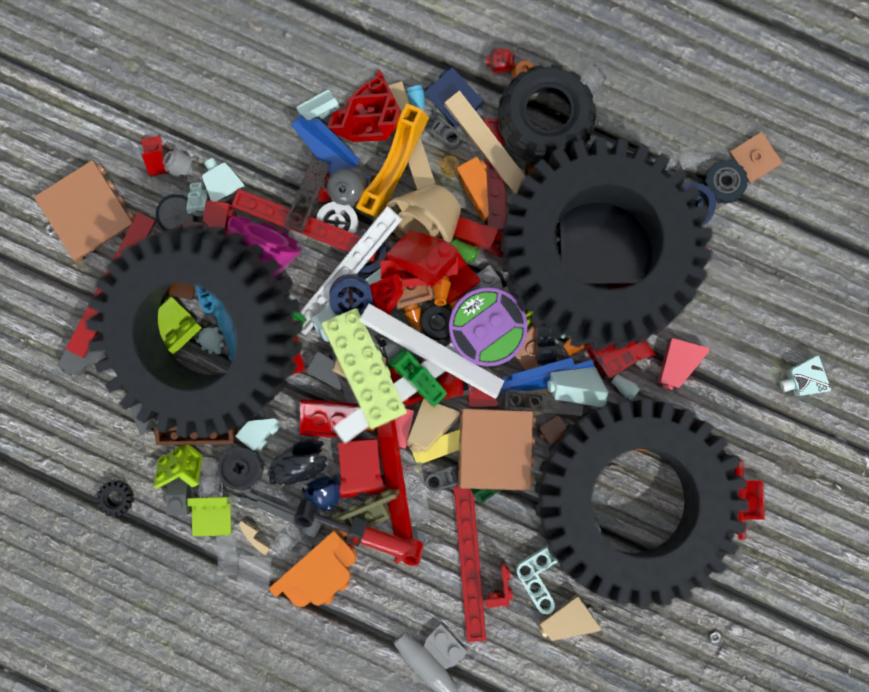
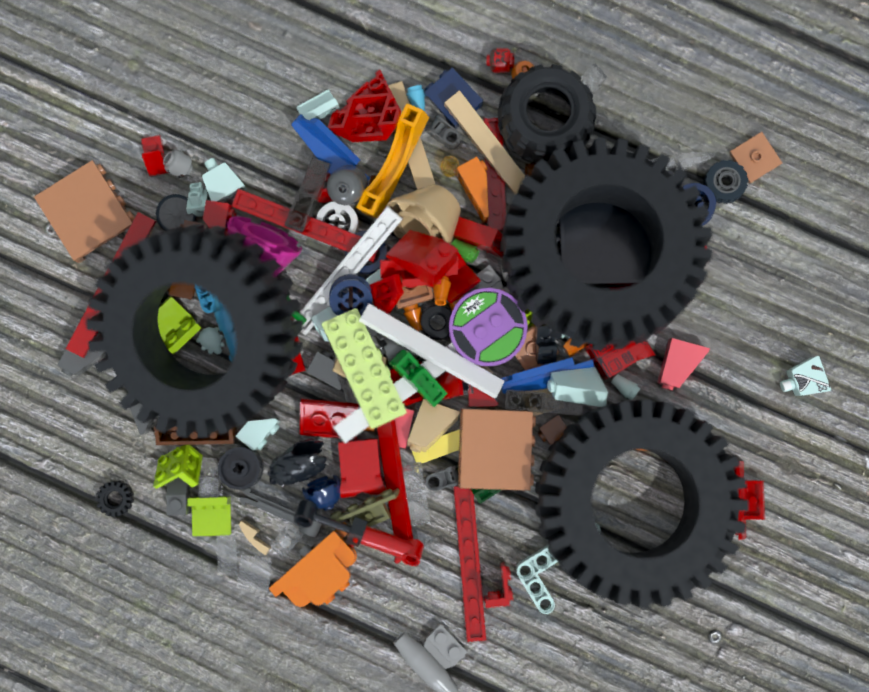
tan slope [539,594,601,641] -> none

